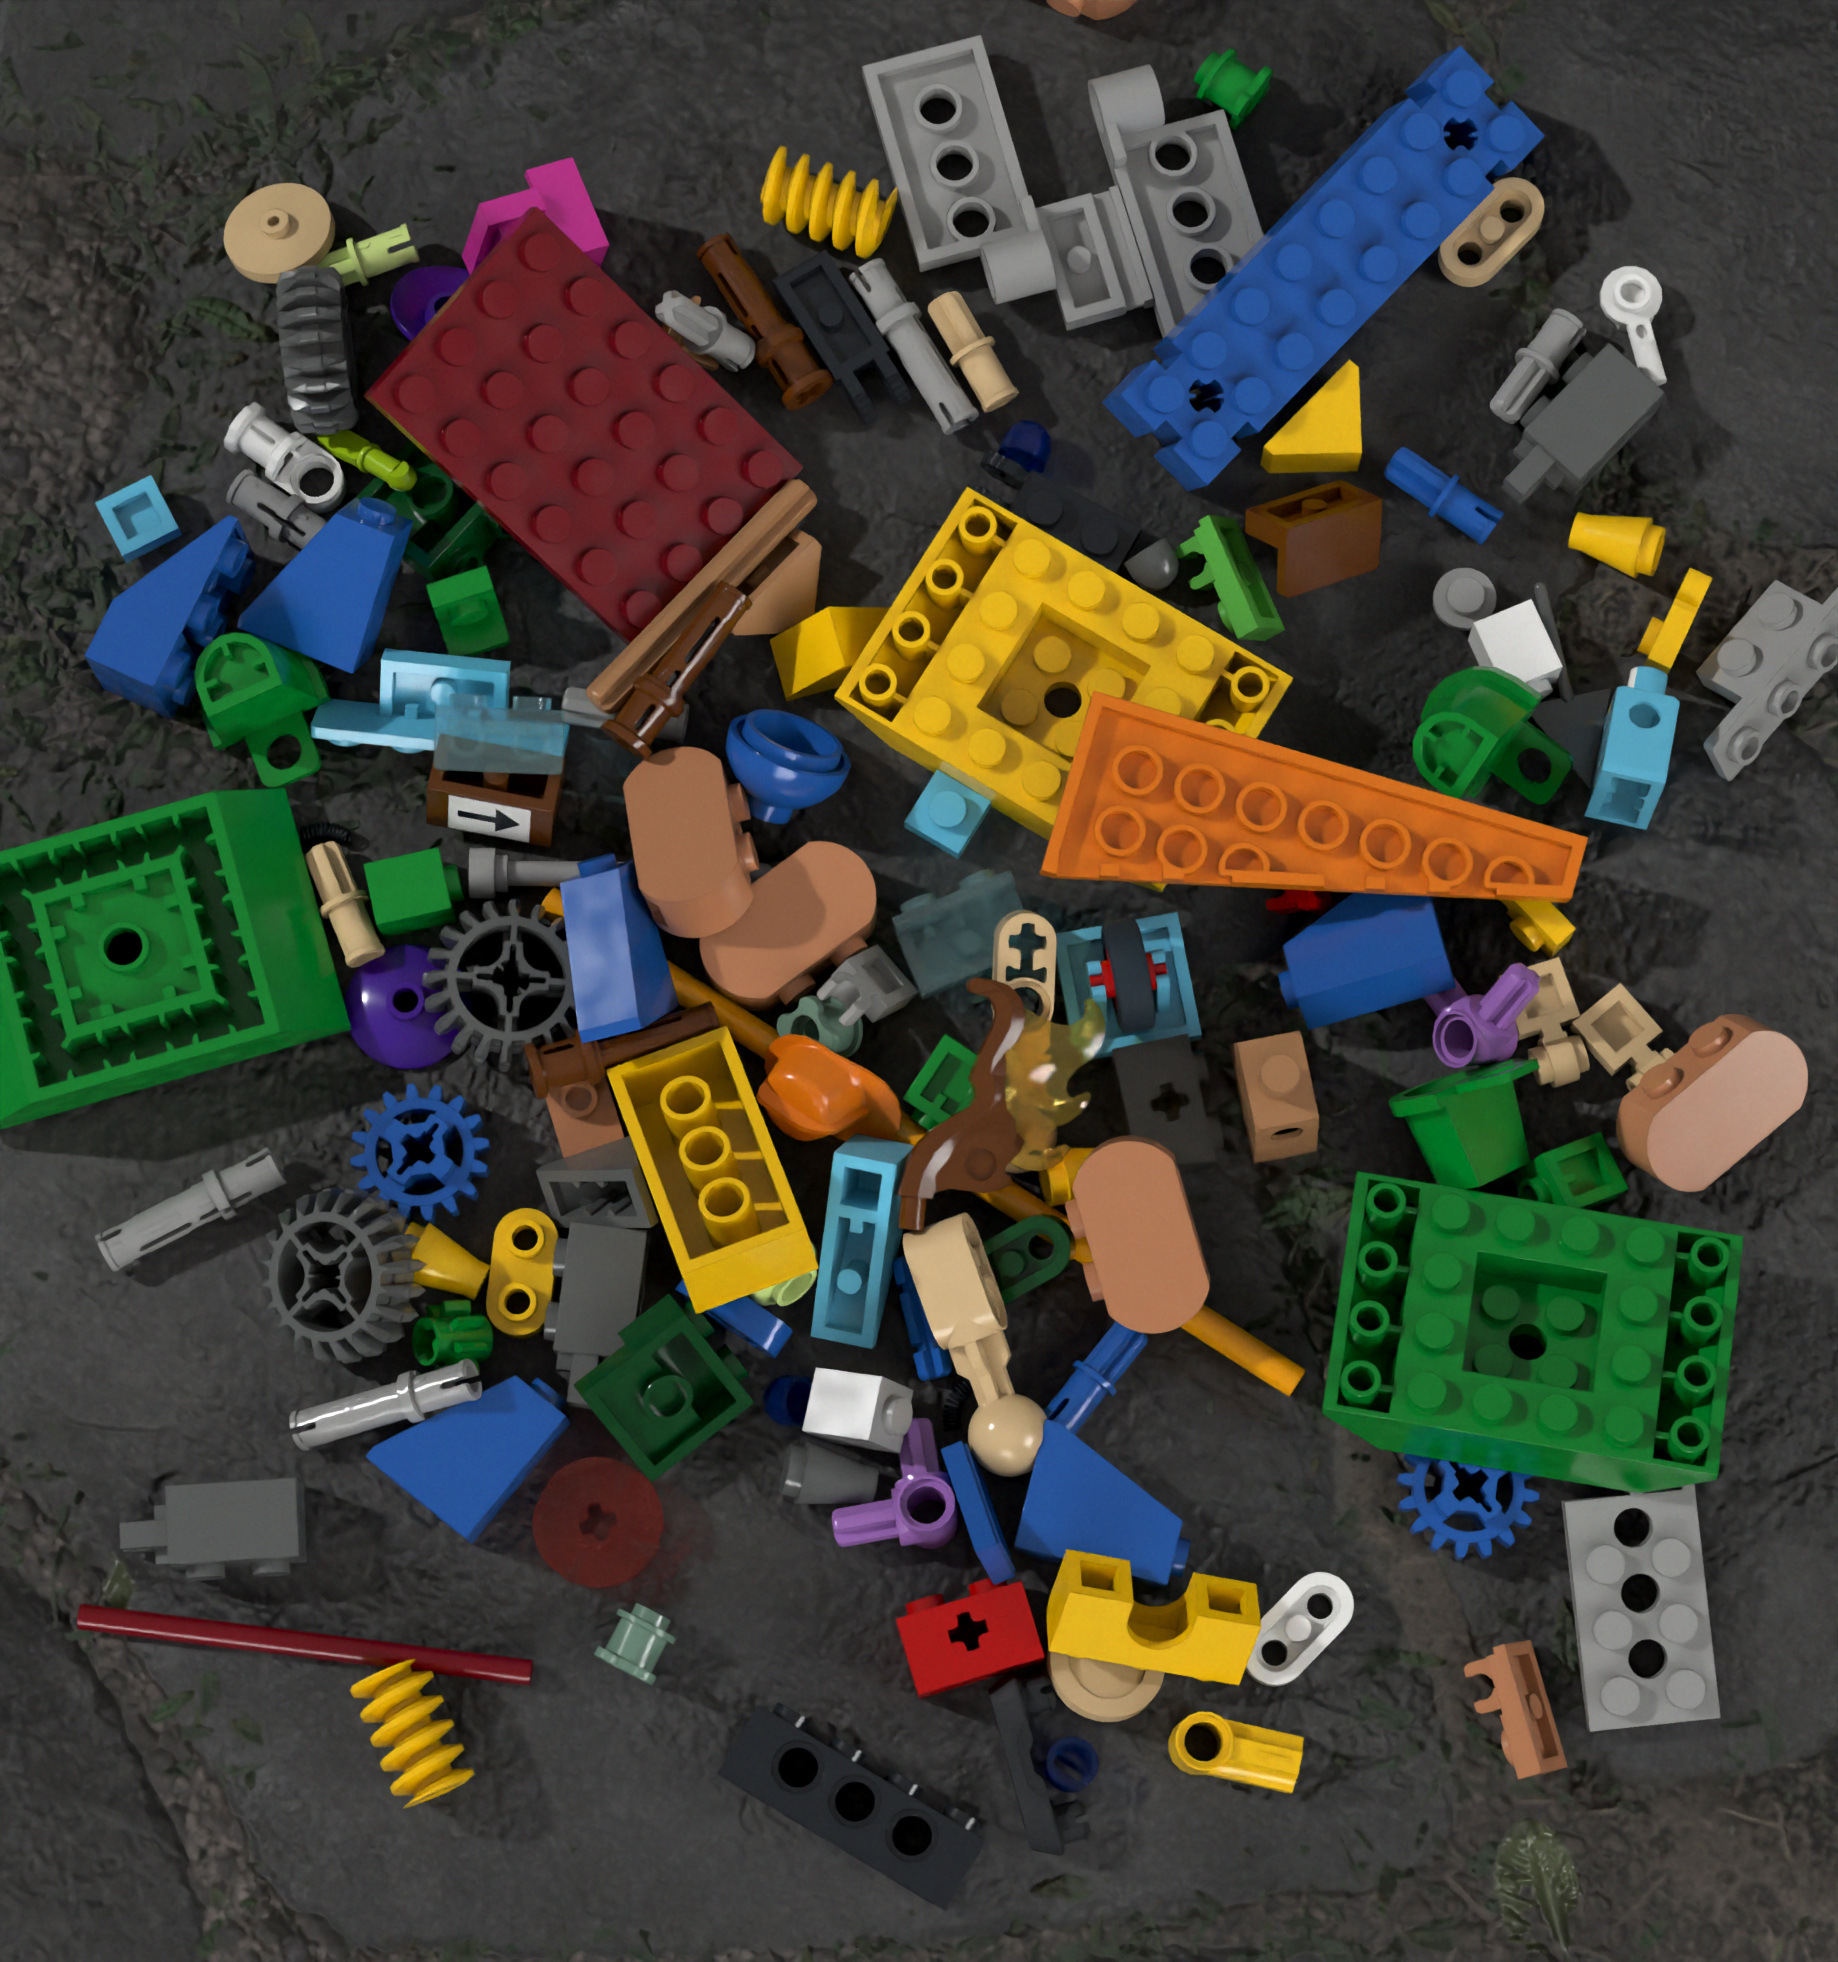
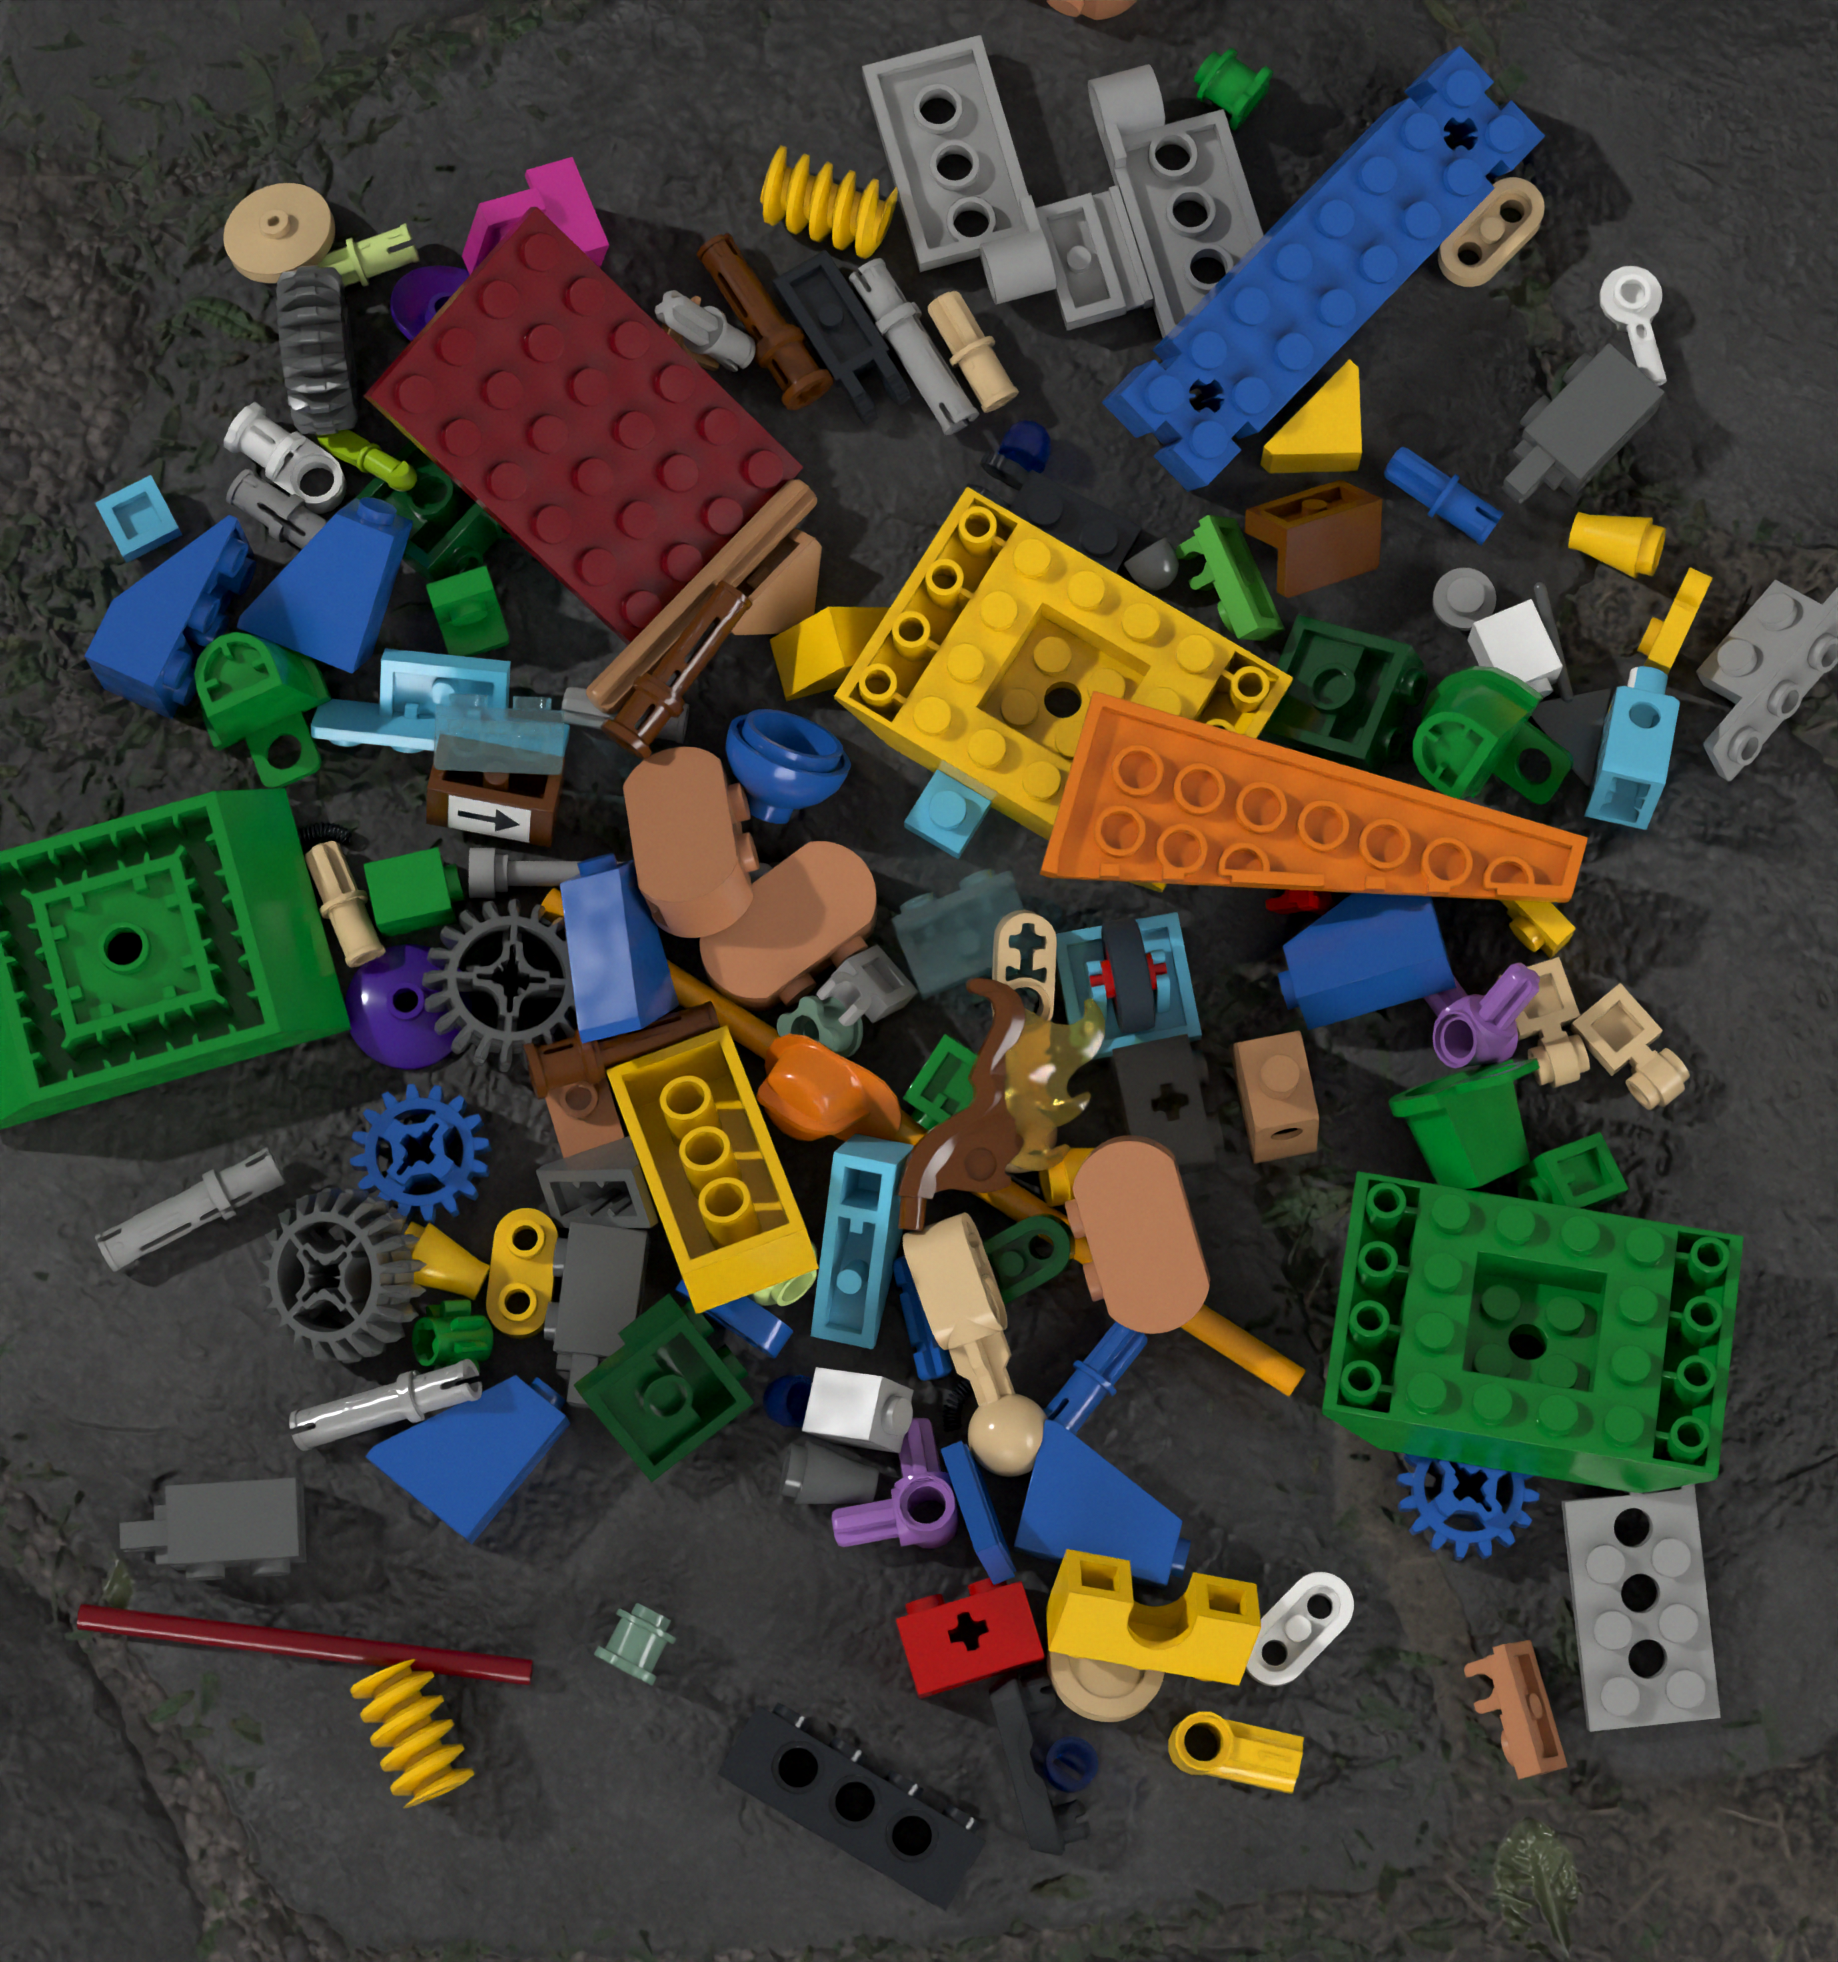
clear red plate [532,1457,664,1589] -> none
light grey axle [1490,308,1586,424] -> none
nougat brick [1616,1014,1808,1192] -> none
none -> dark green plate [1258,615,1428,775]

